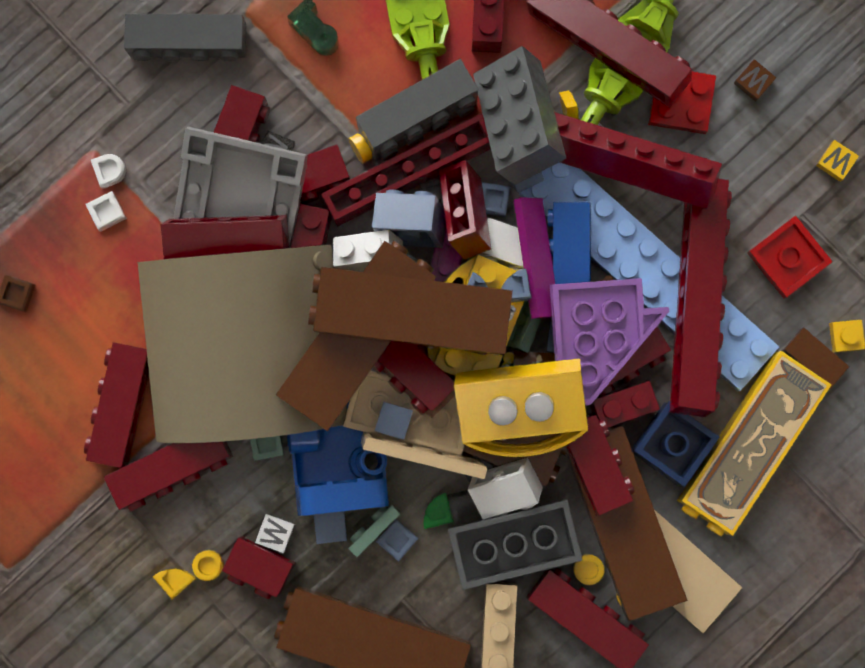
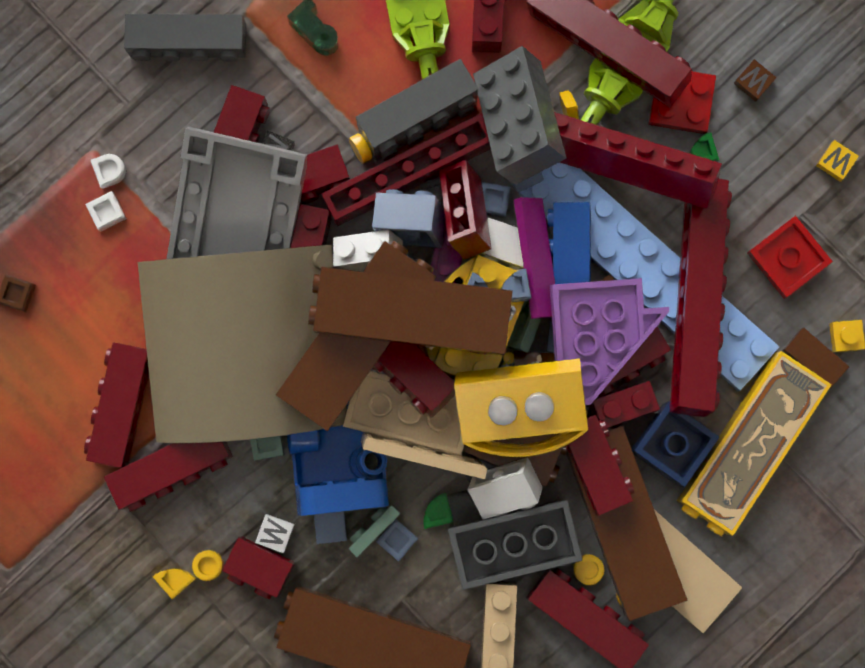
dark red brick [160,215,290,260] -> none
sand blue tile [375,402,413,440] -> none
none -> green tile [690,132,719,162]

